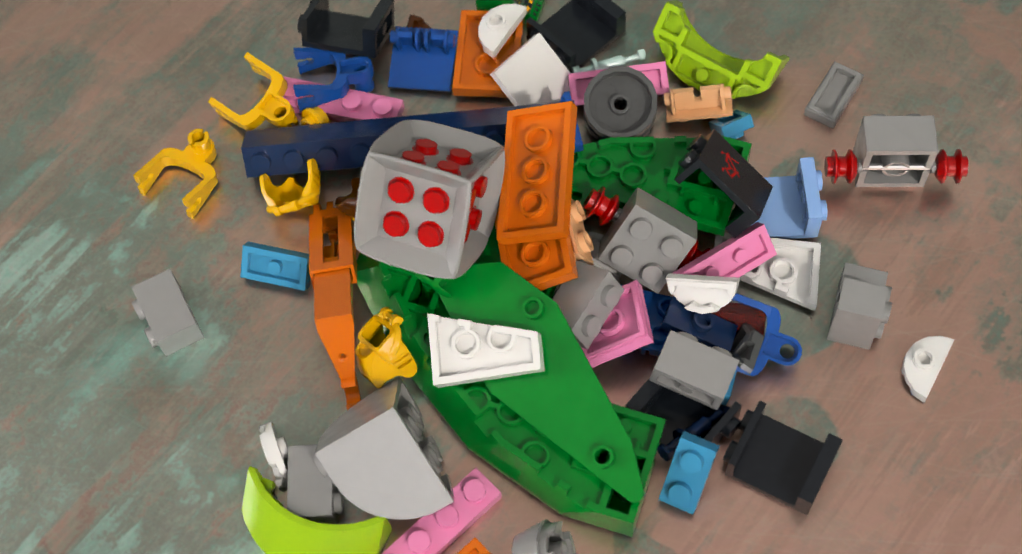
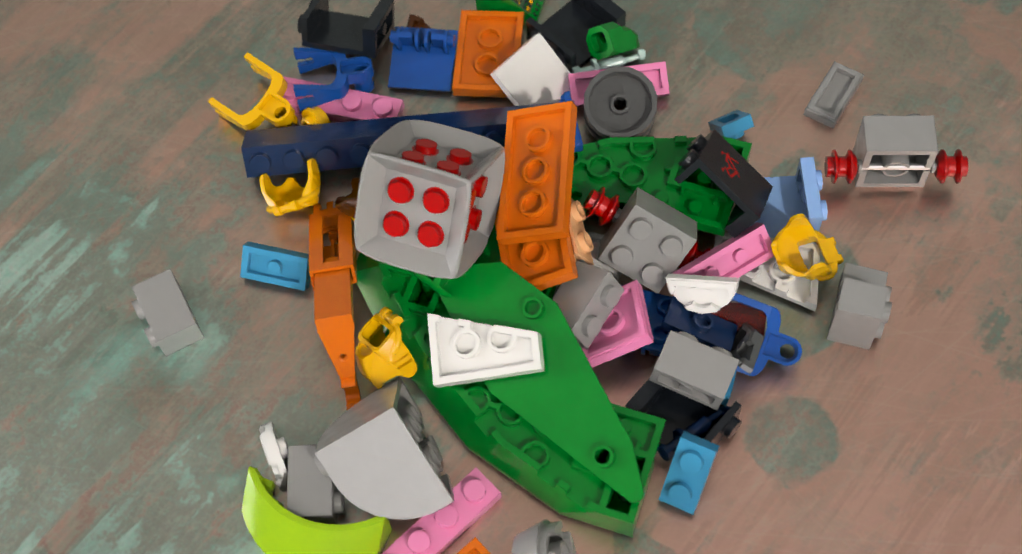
yellow piece [133,128,218,219] -> none
white plate [478,4,527,59] -> none
lime windscreen [653,0,790,98] -> none
light nougat hinge [664,83,733,123] -> none
black panel [723,401,843,515] -> none
white plate [901,336,955,403] -> none
none -> green rock [586,21,640,60]
none -> yellow helmet [771,213,844,281]

